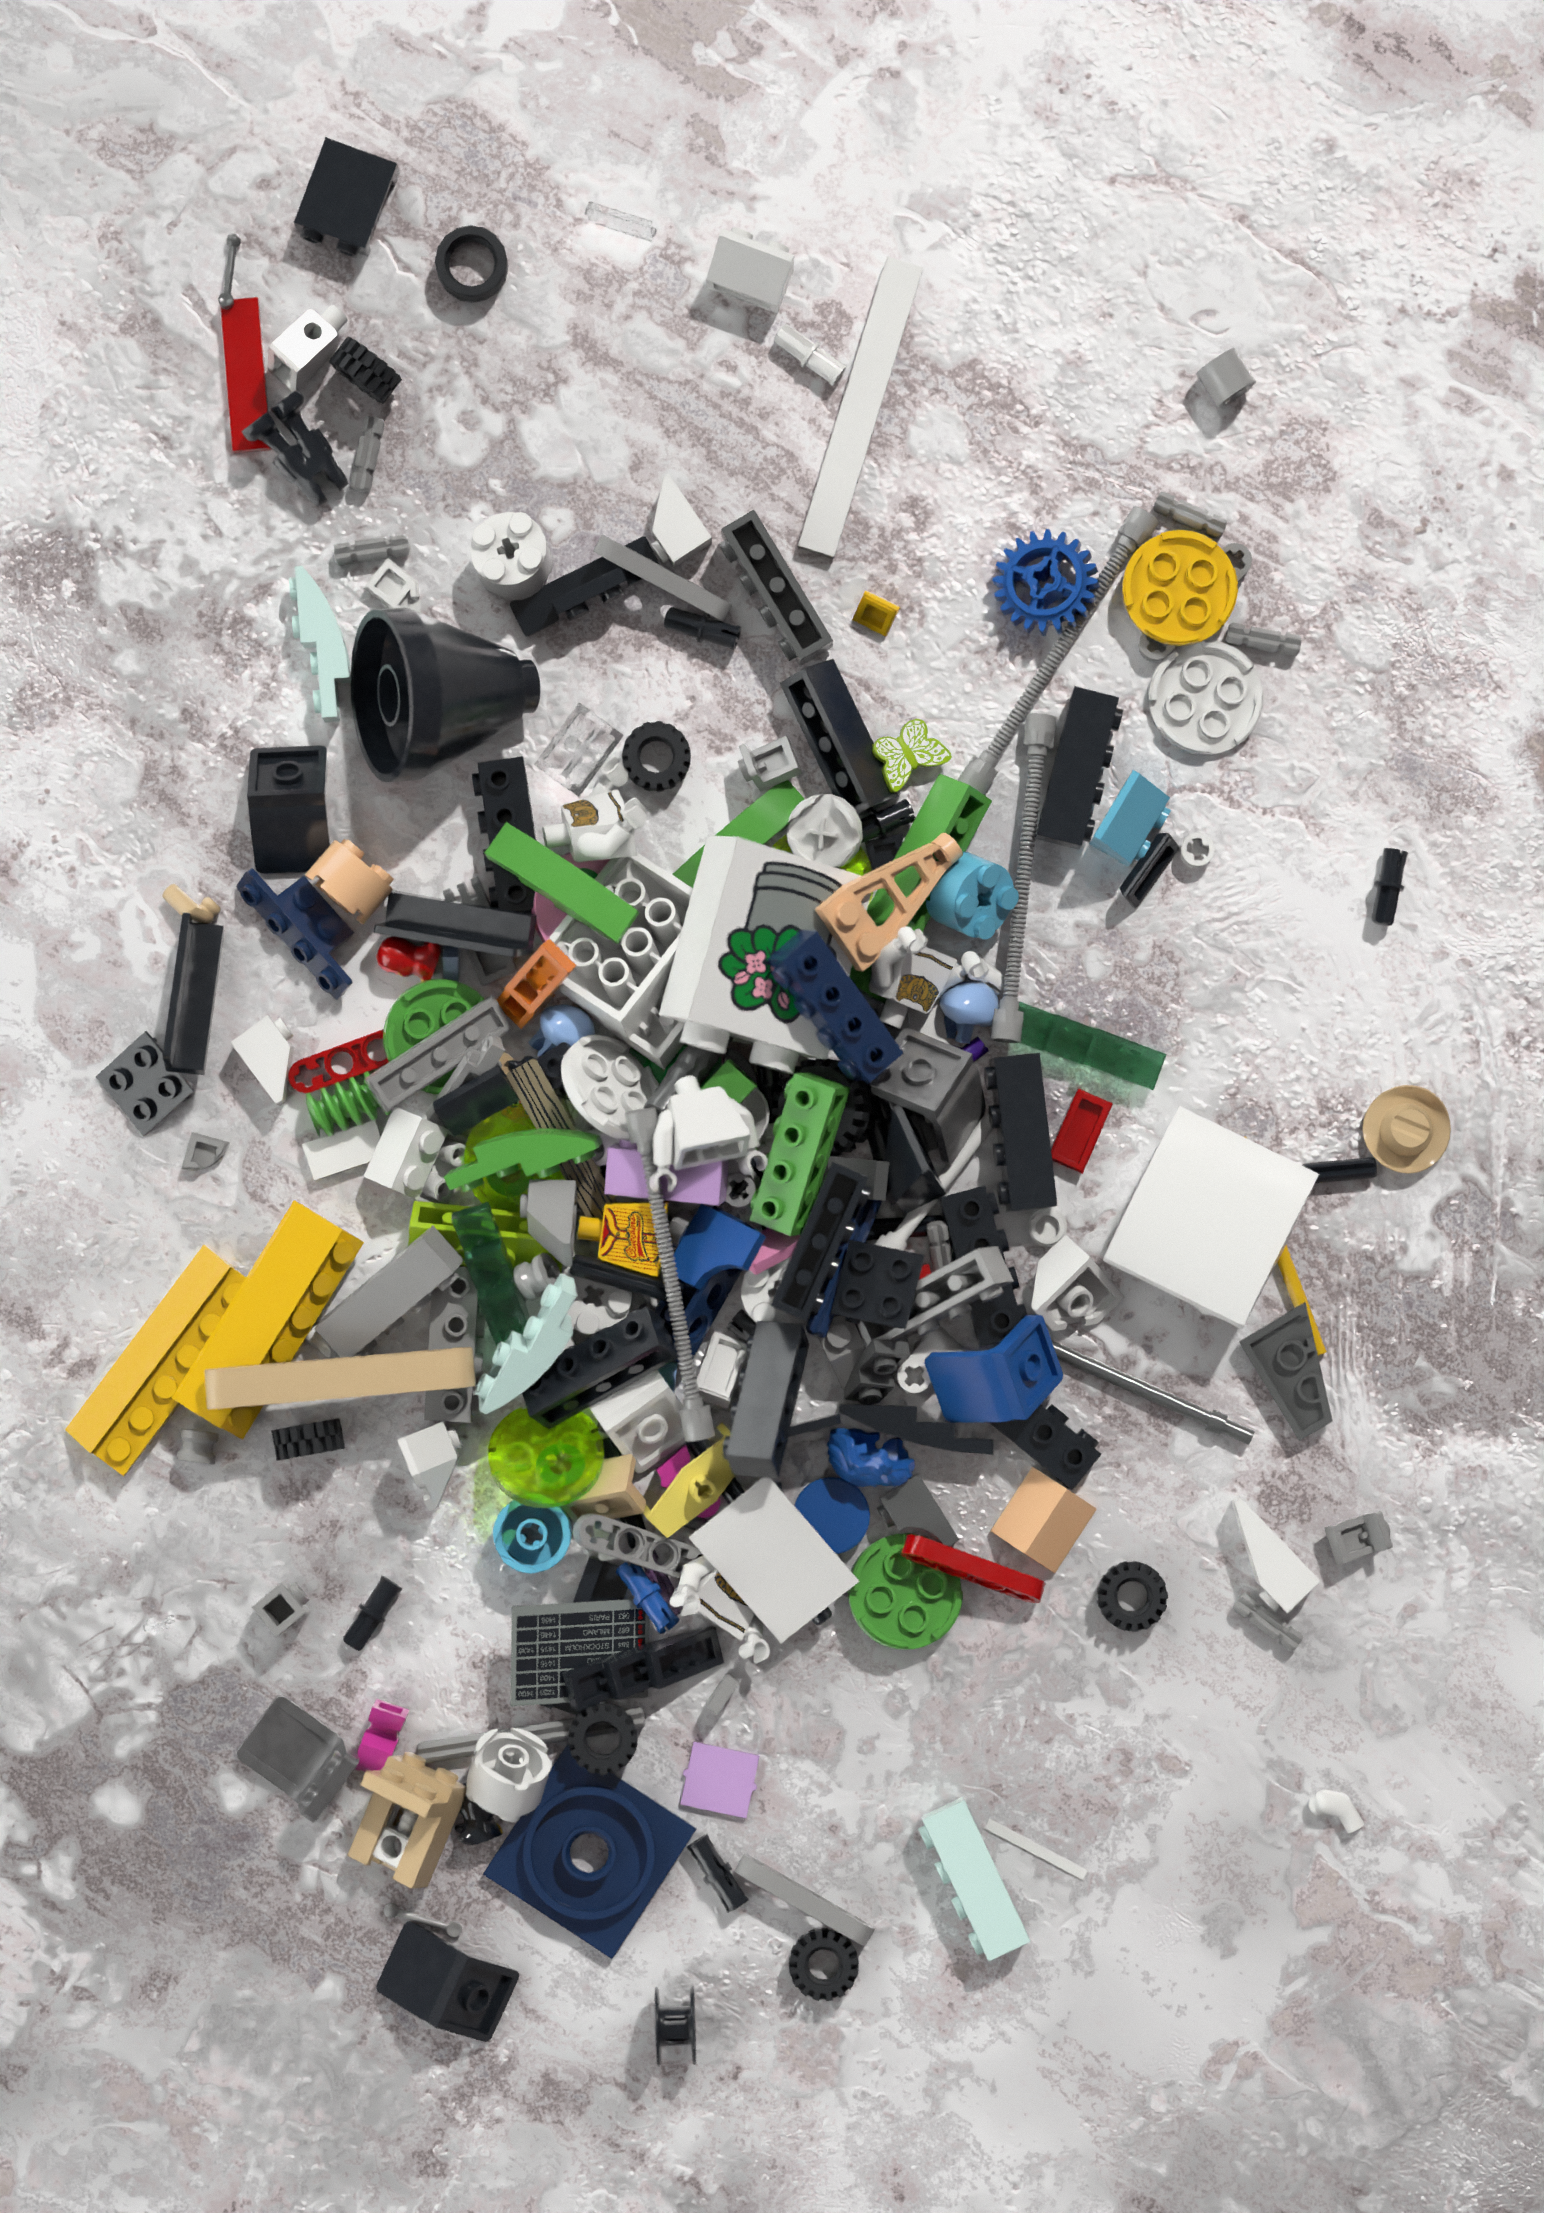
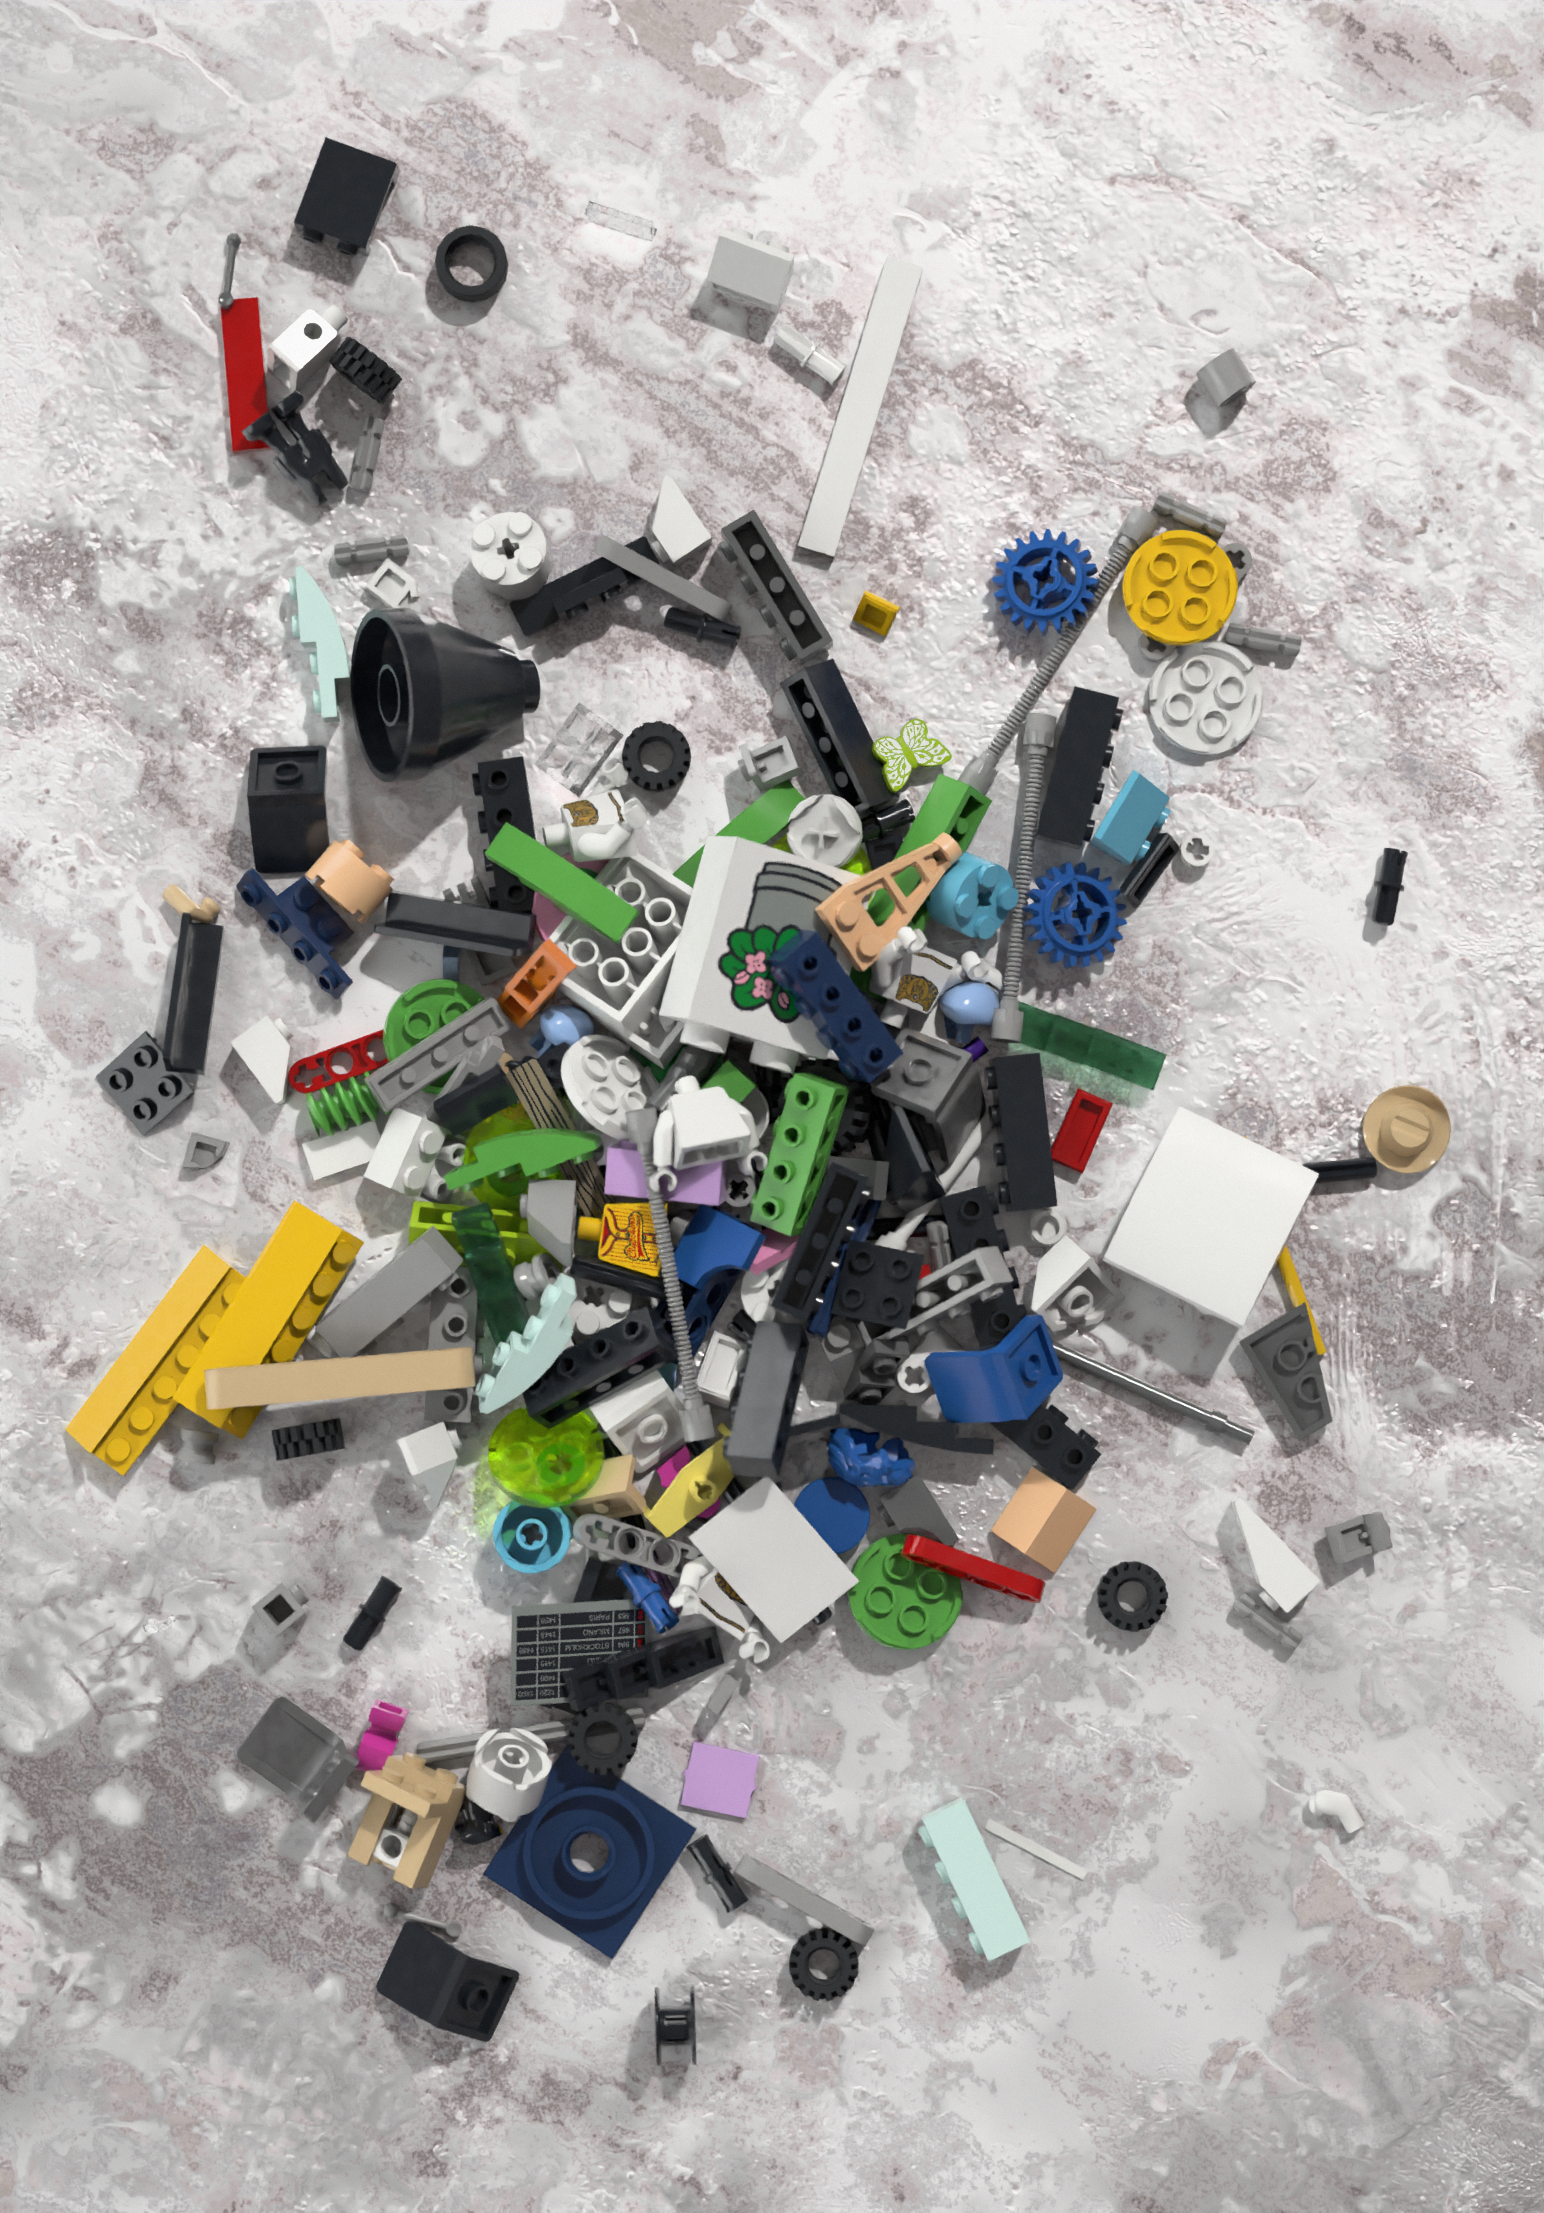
red animal [376,936,442,982] -> none
none -> blue gear [1022,862,1127,969]

